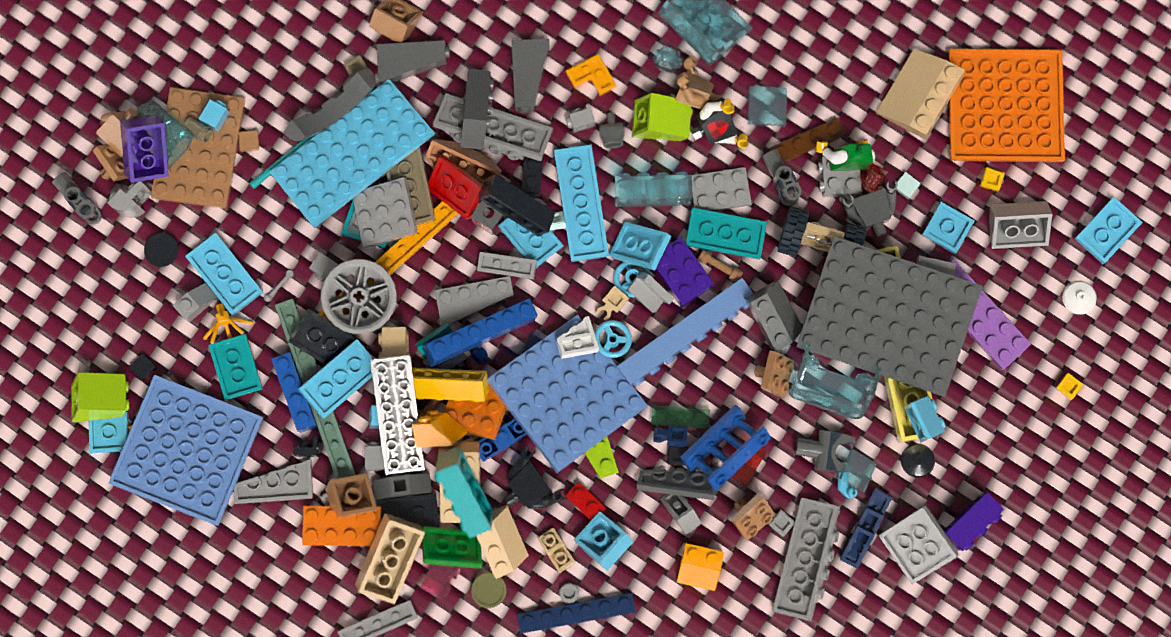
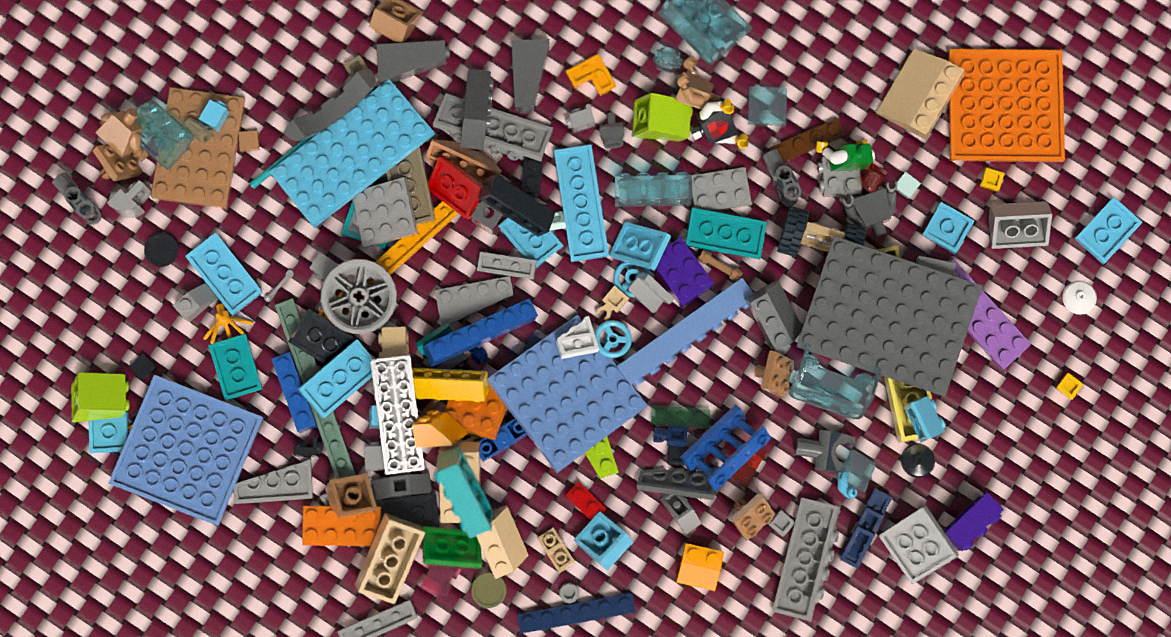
dark purple brick [120,115,169,183] -> none
black torso [504,444,567,509] -> none

